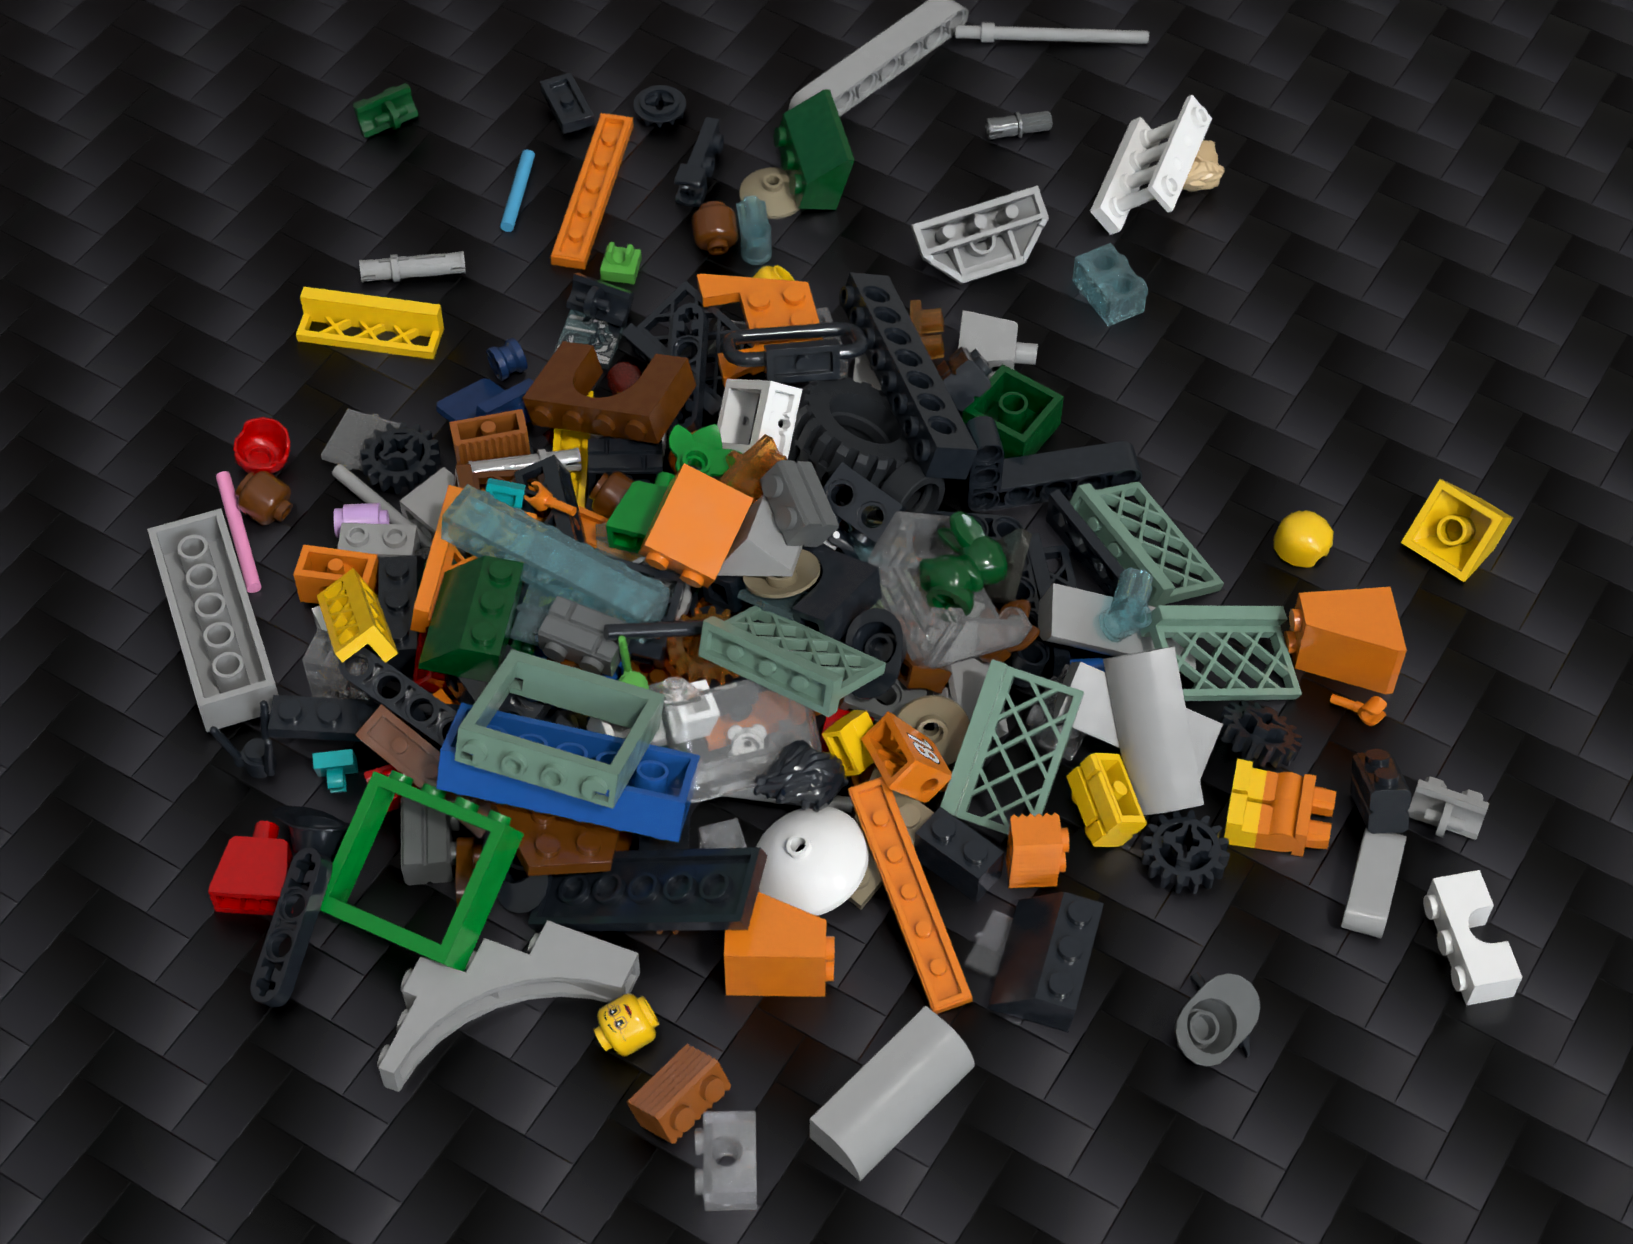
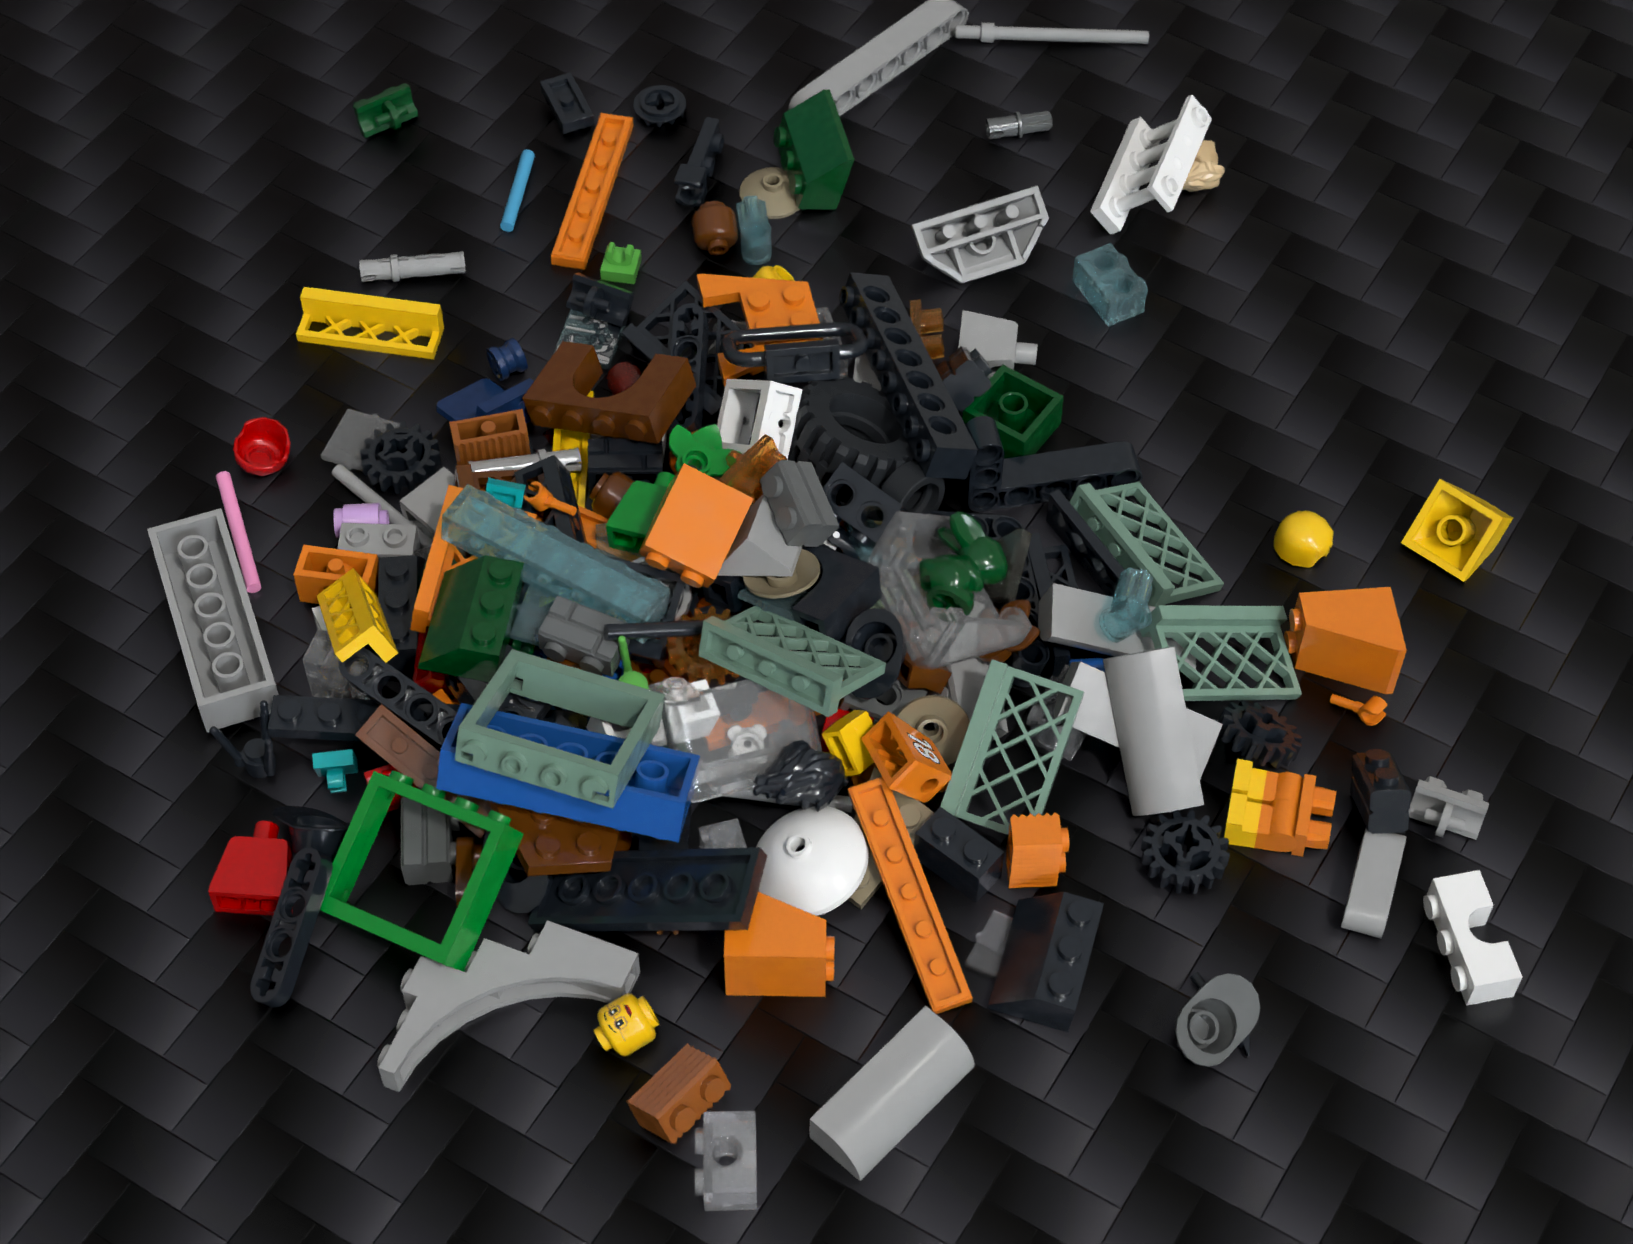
reddish brown head [235,471,293,525] -> none
yellow brick [1066,753,1147,847] -> none

